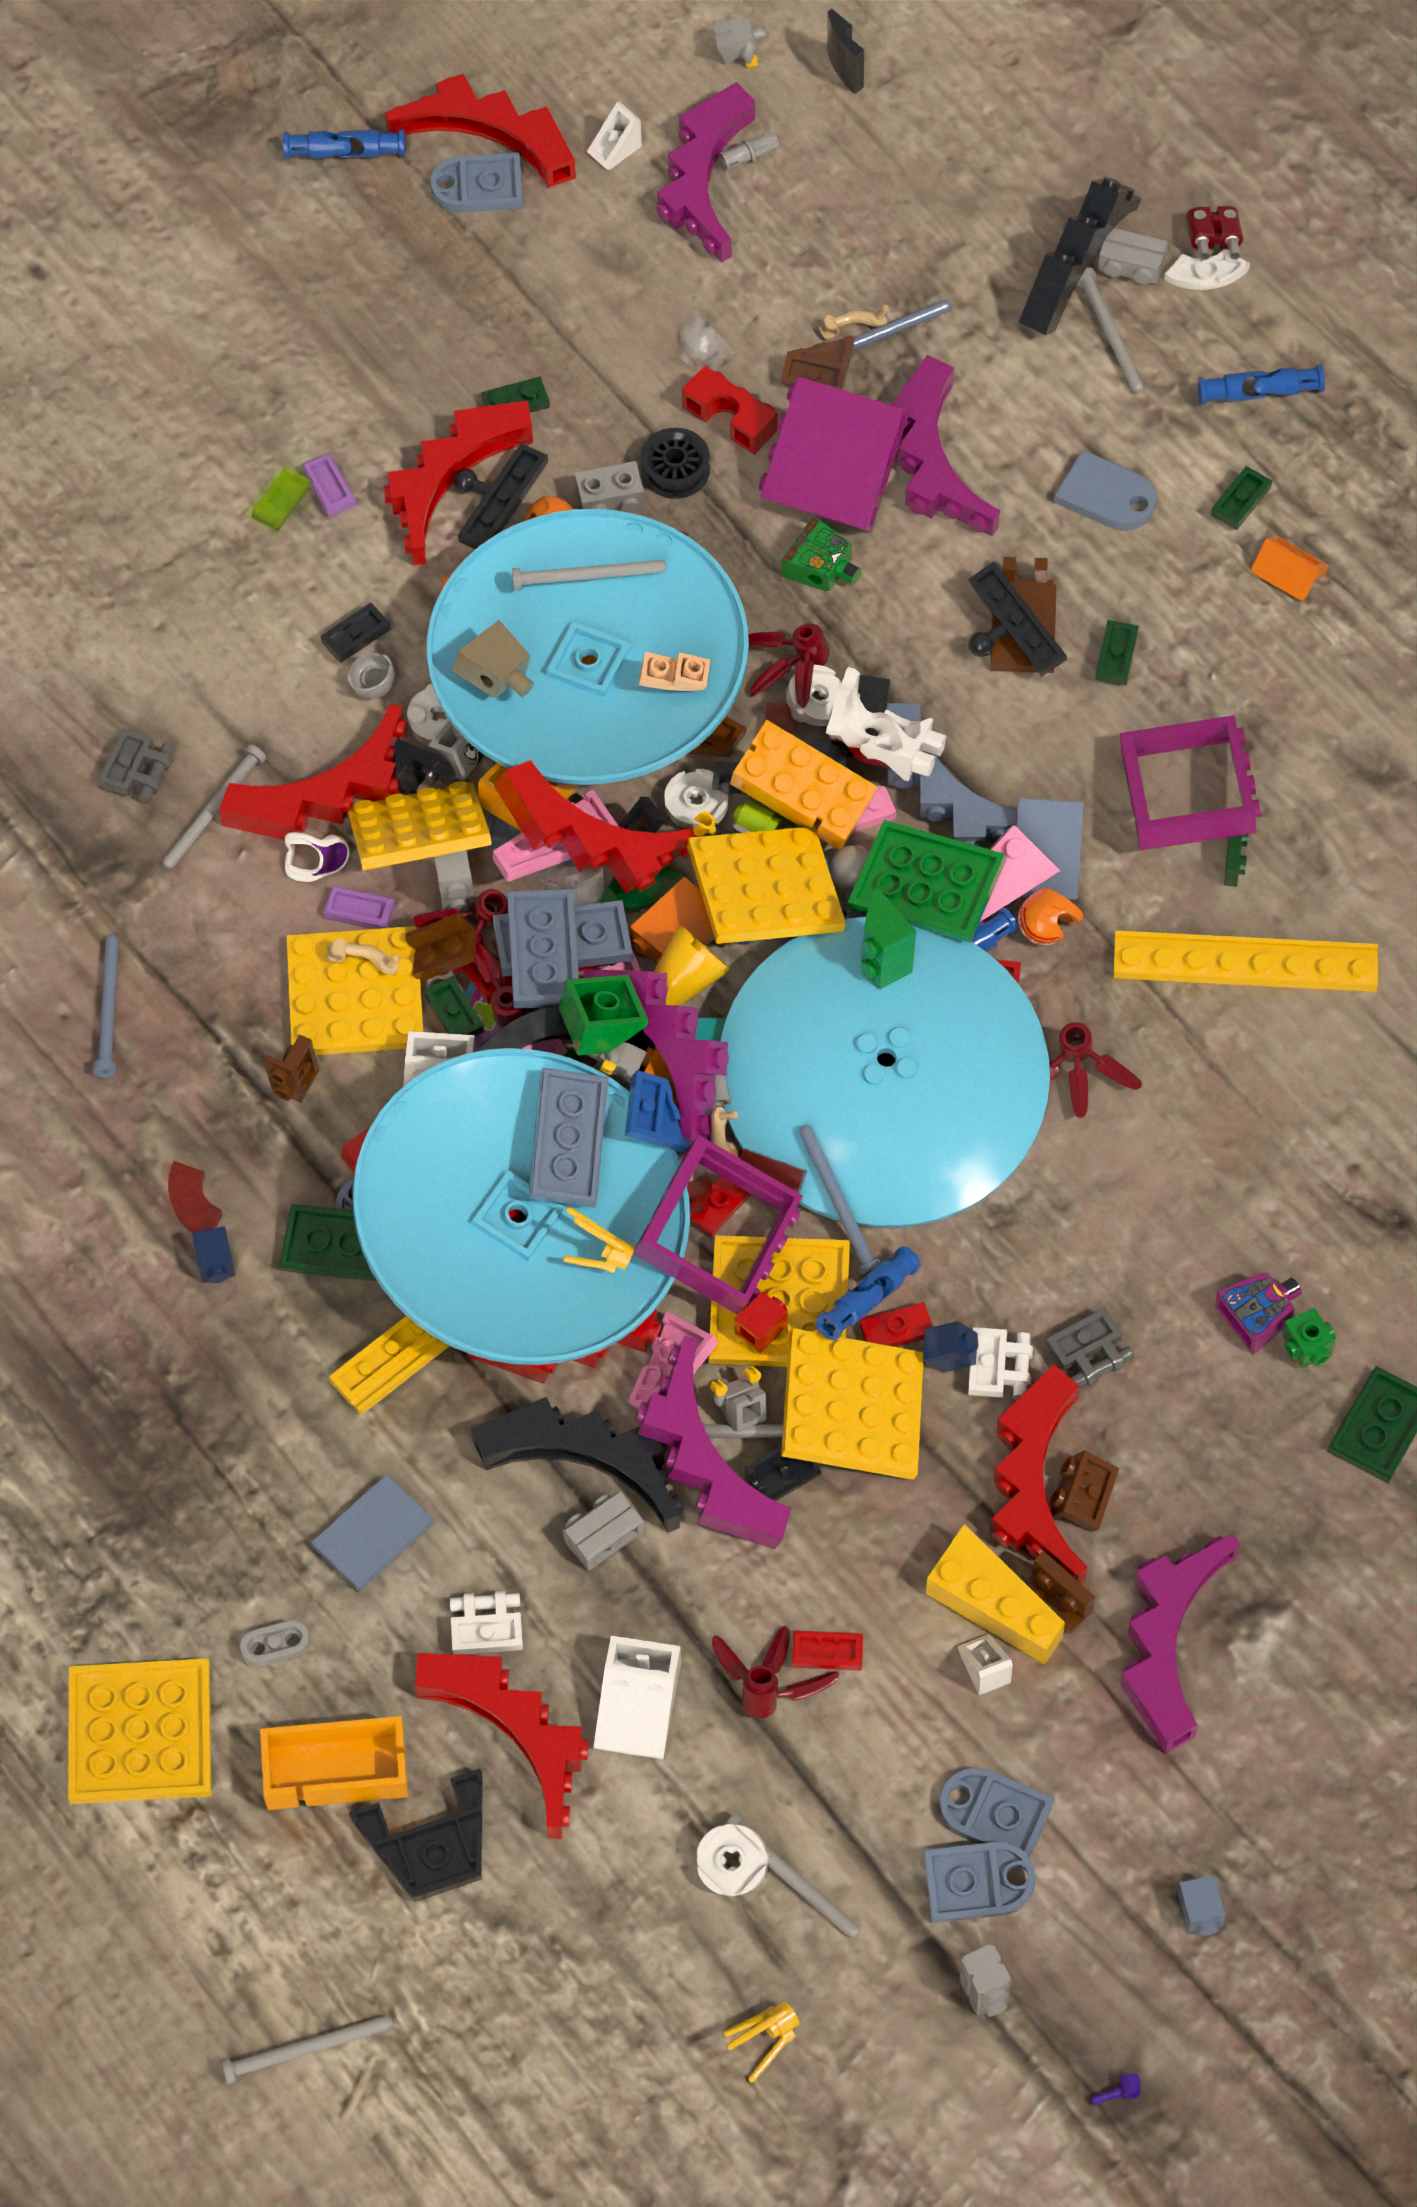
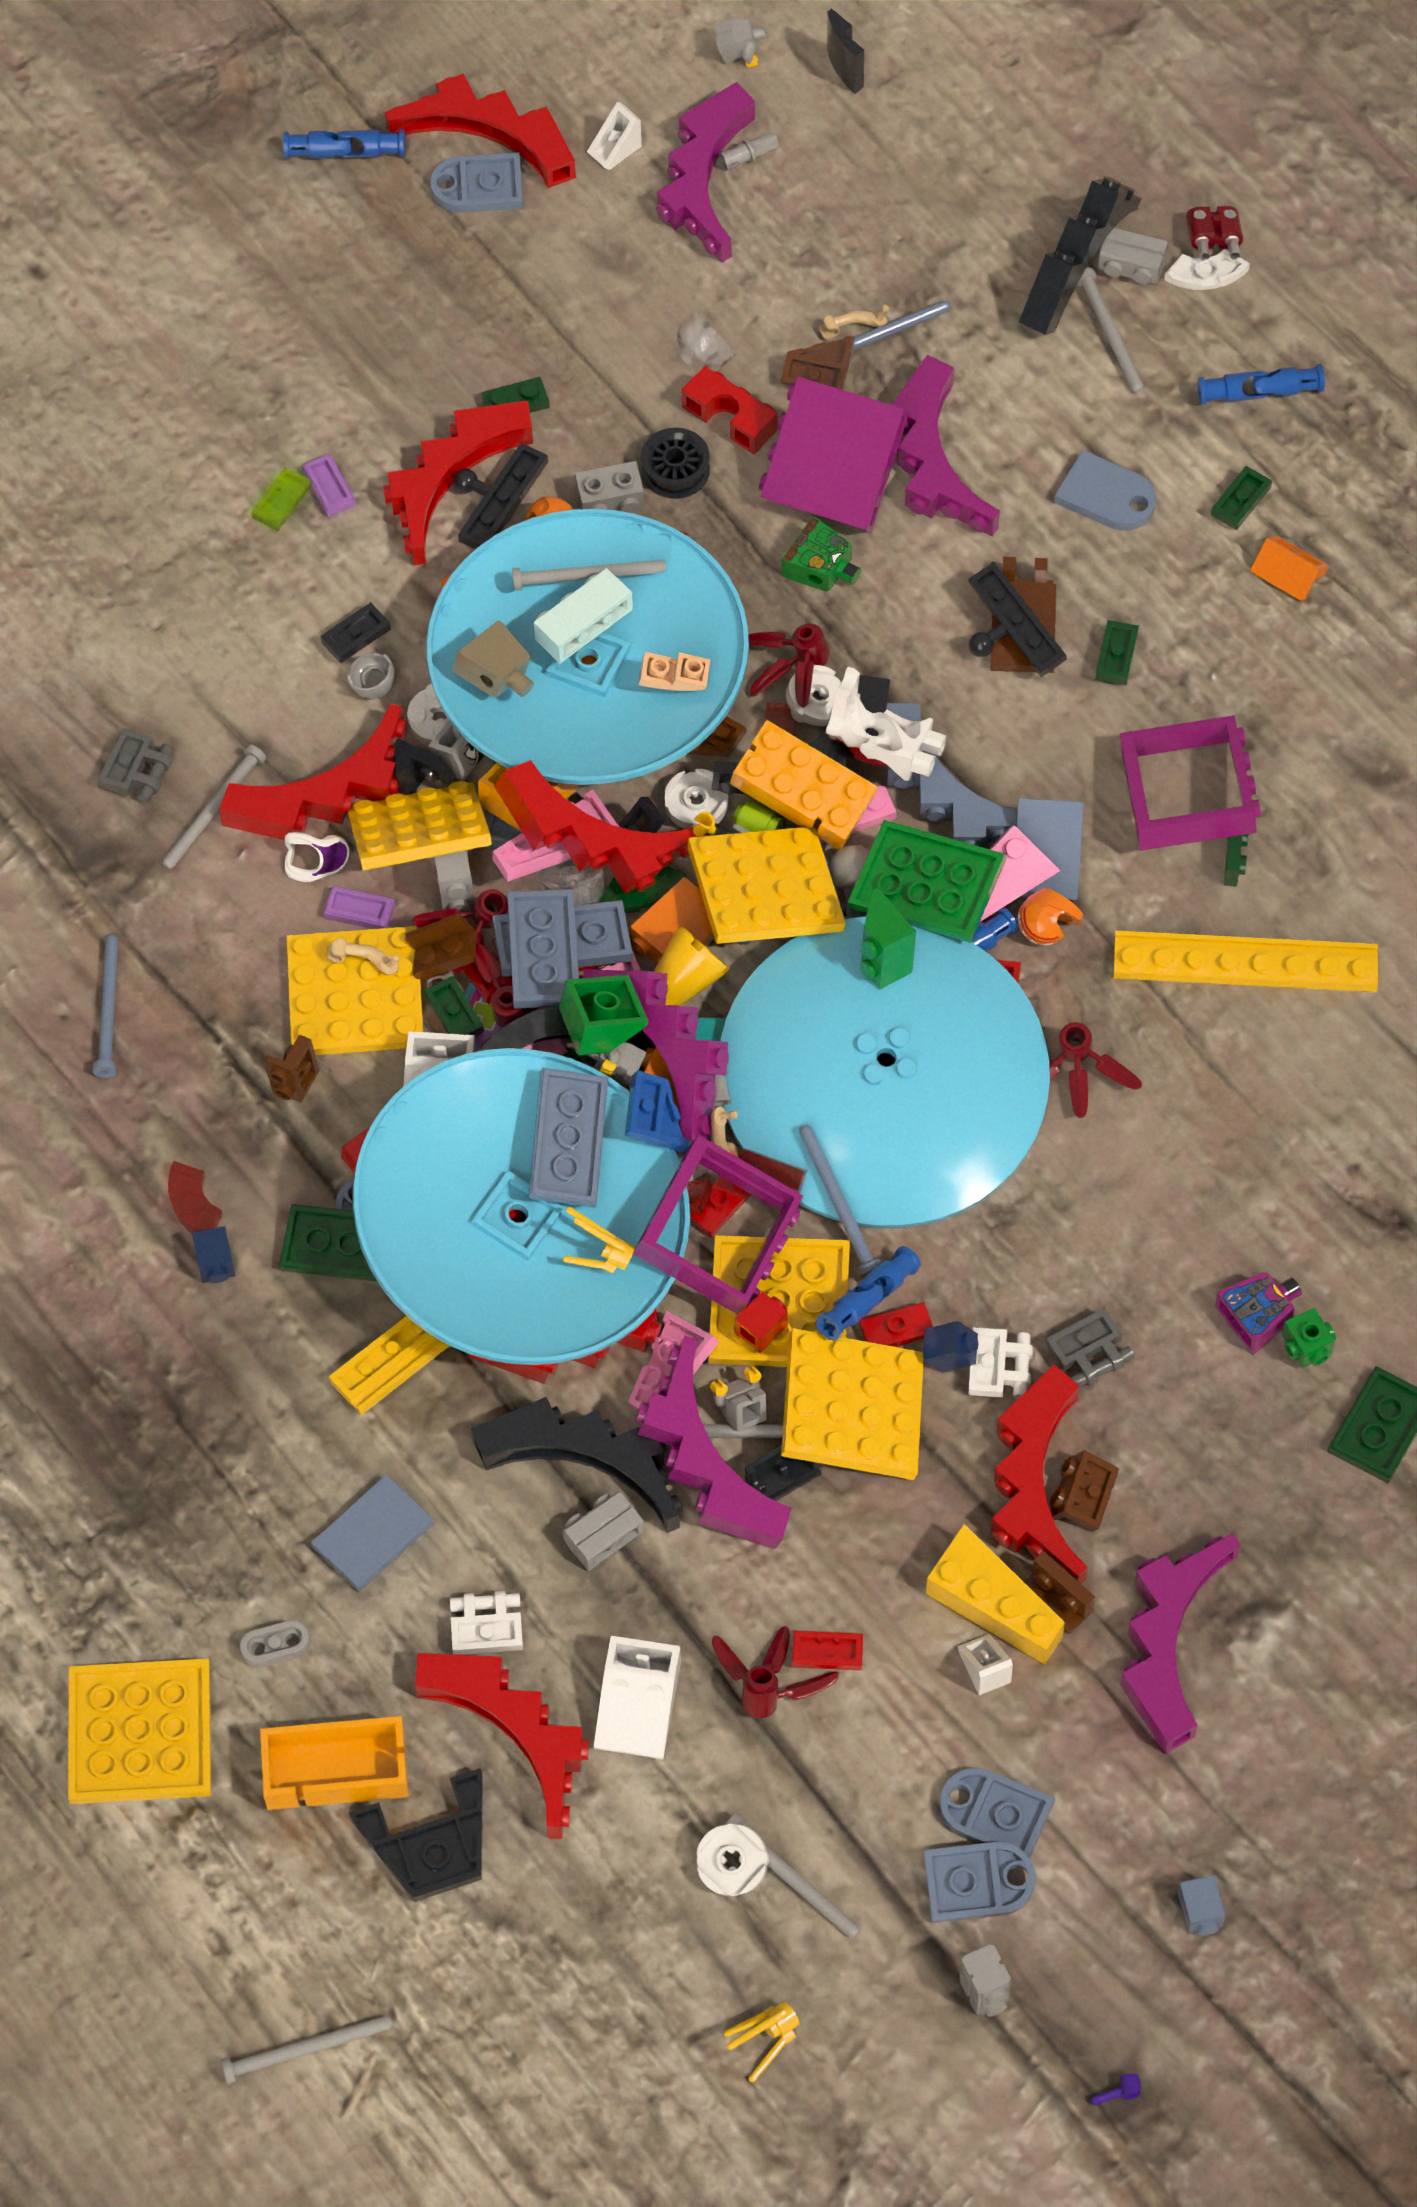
none -> light aqua brick [533,568,633,664]

